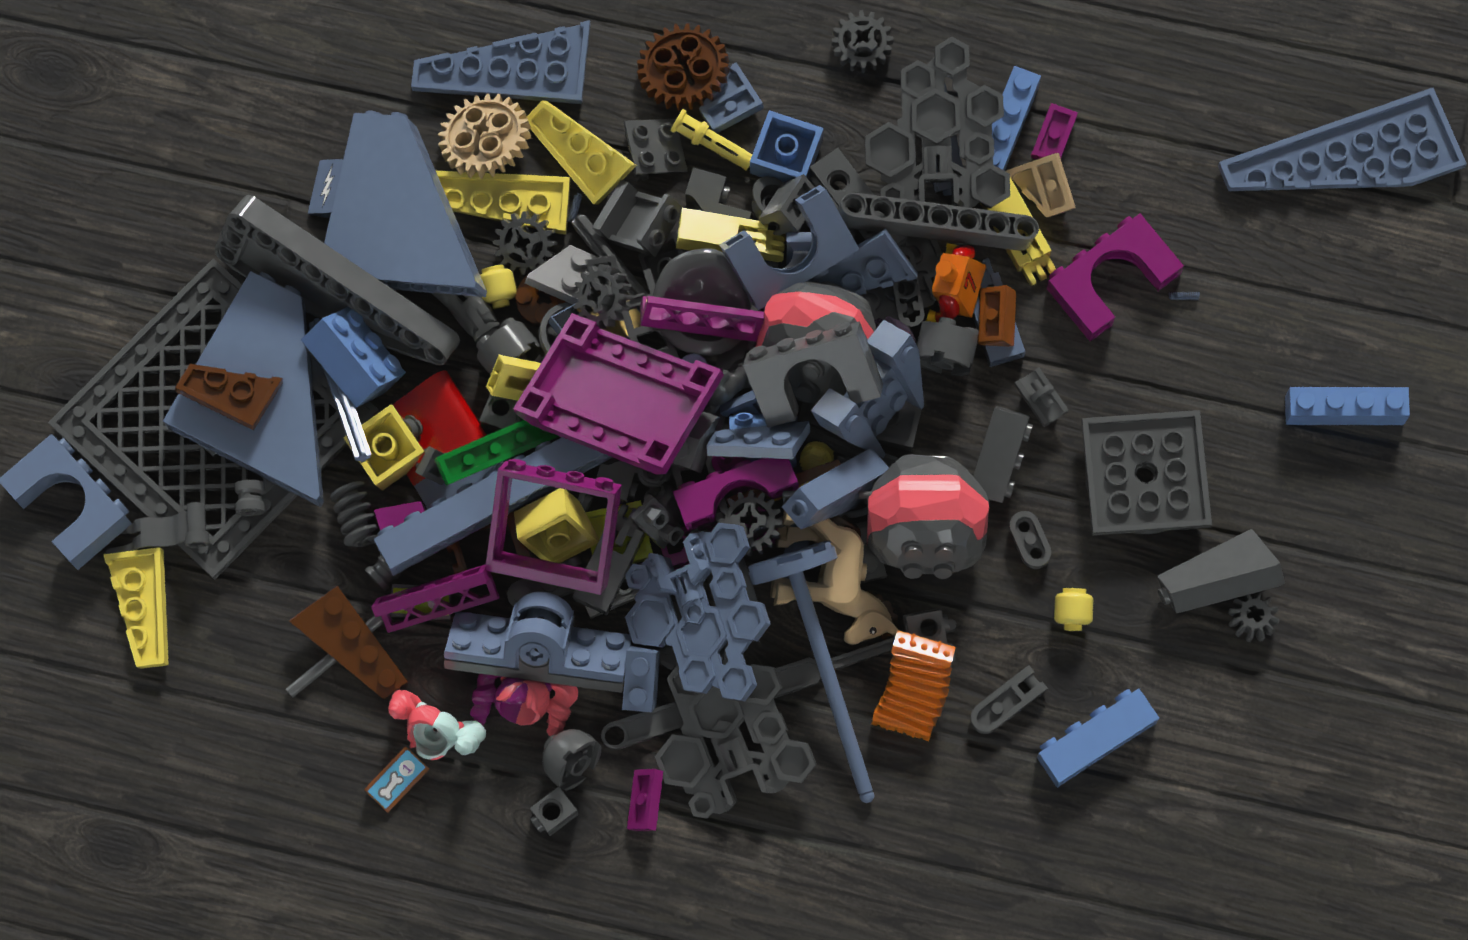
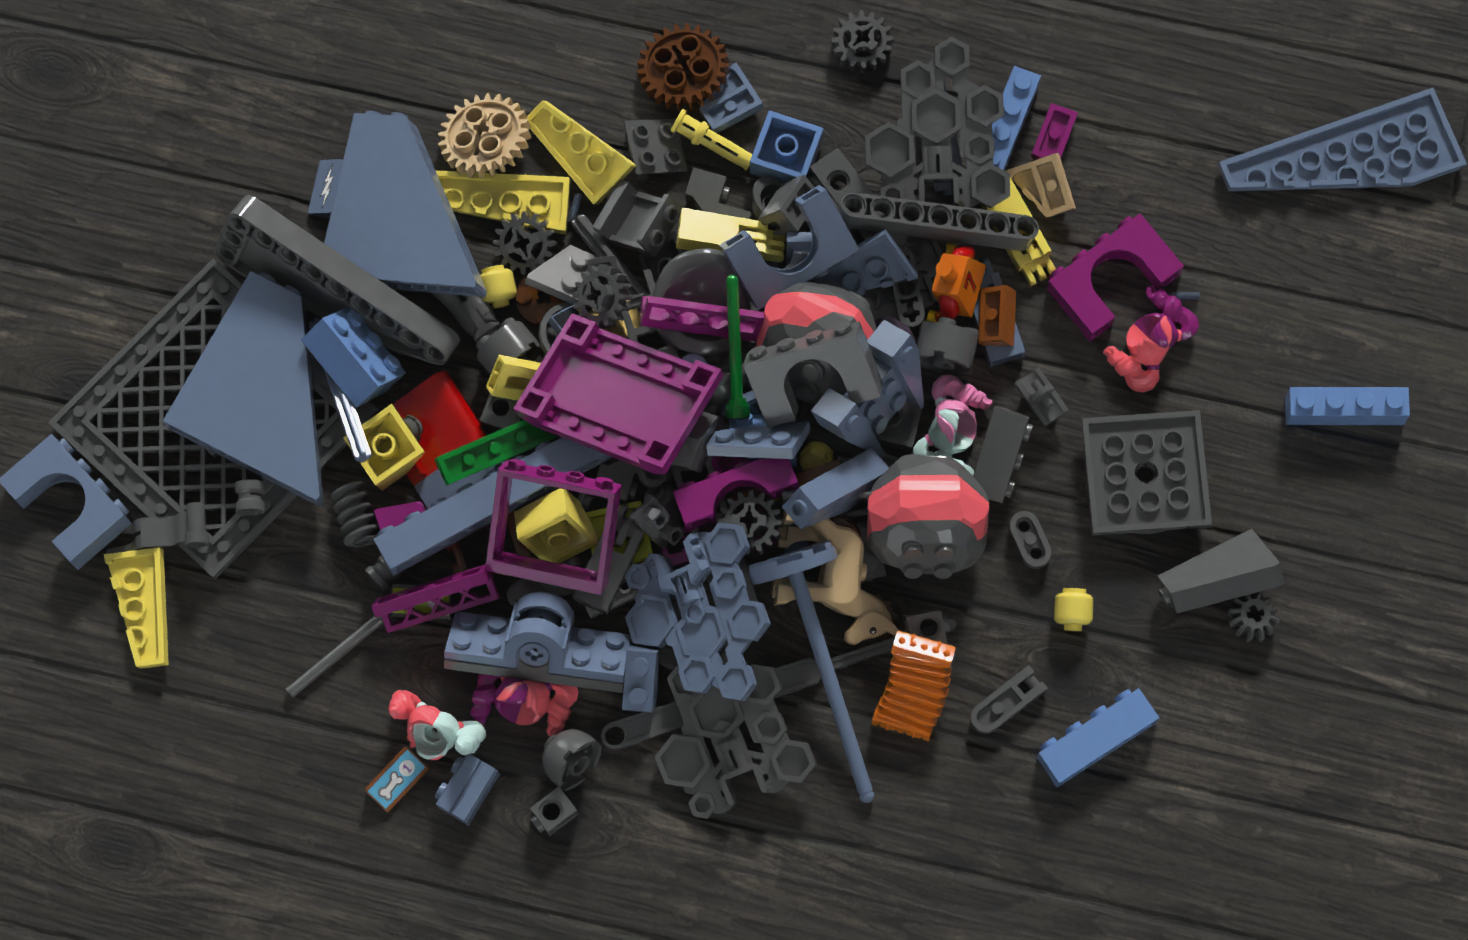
reddish brown wing [175,364,283,430] -> none
reddish brown wing [289,586,408,700] -> none
sand blue wing [411,20,591,104] -> none
dark grey tile [415,446,445,485] -> none
magenta plate [627,769,663,831] -> none
none -> sand blue brick [435,754,500,826]
none -> green piece [726,275,750,418]
none -> bright pink hair [913,374,993,476]
none -> hair [1103,286,1199,393]

